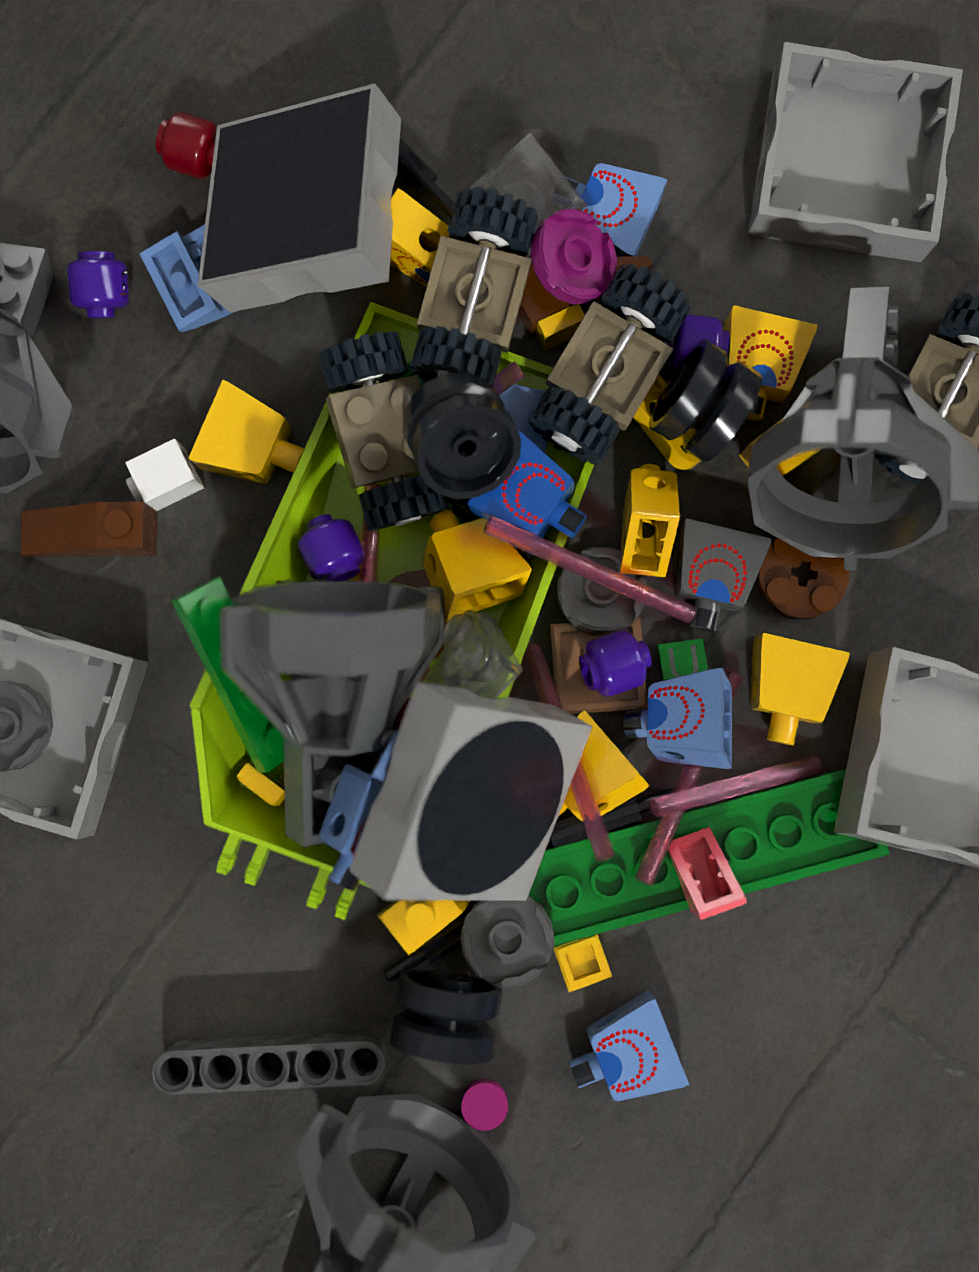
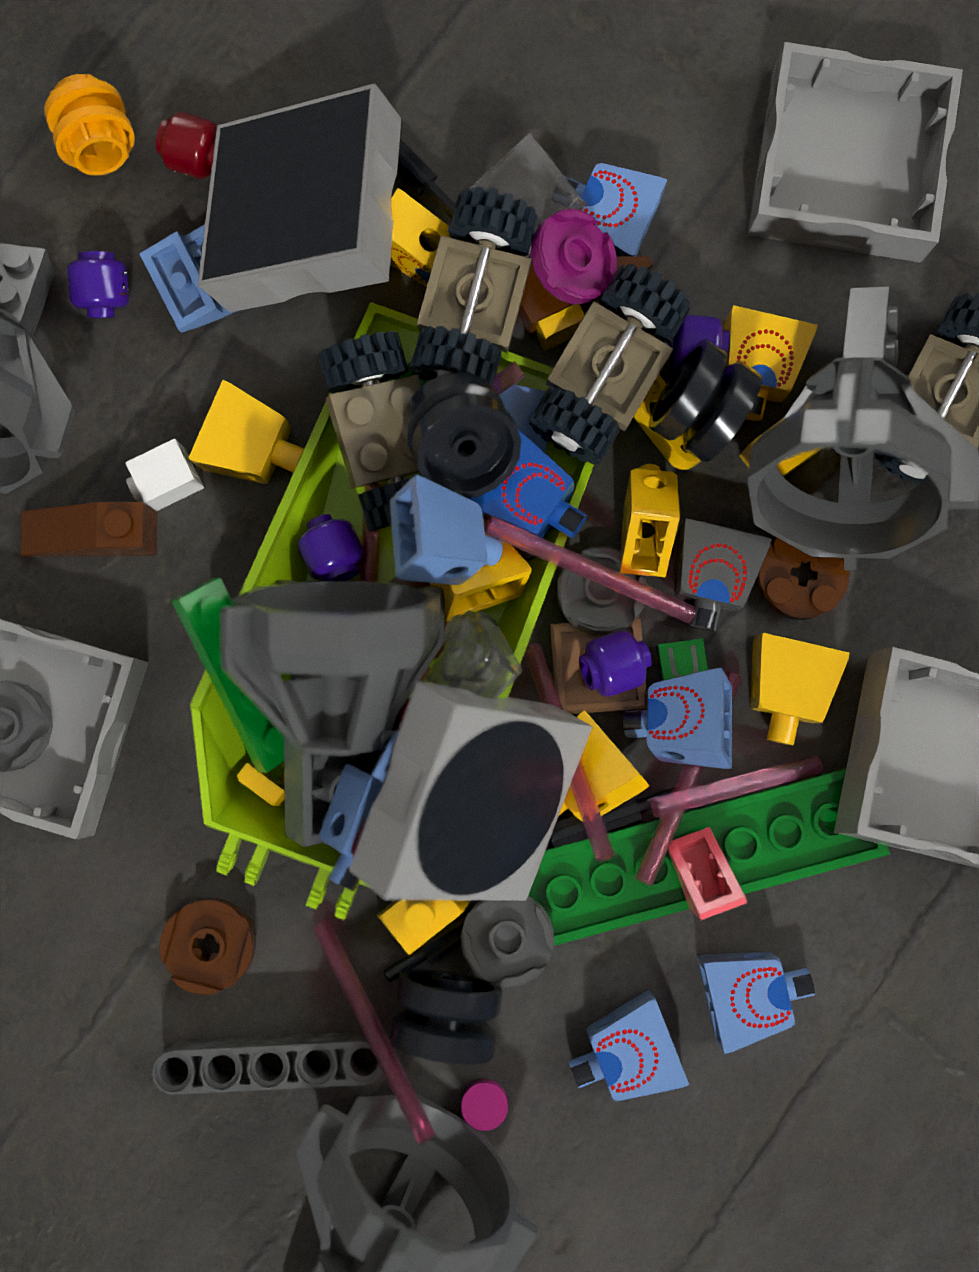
yellow tile [553,934,612,992] -> none
none -> light orange piece [44,74,135,175]
none -> reddish brown plate [159,898,256,995]
none -> clear pink piece [313,920,436,1145]
none -> medium blue torso [390,475,503,585]
none -> medium blue torso [697,952,815,1054]

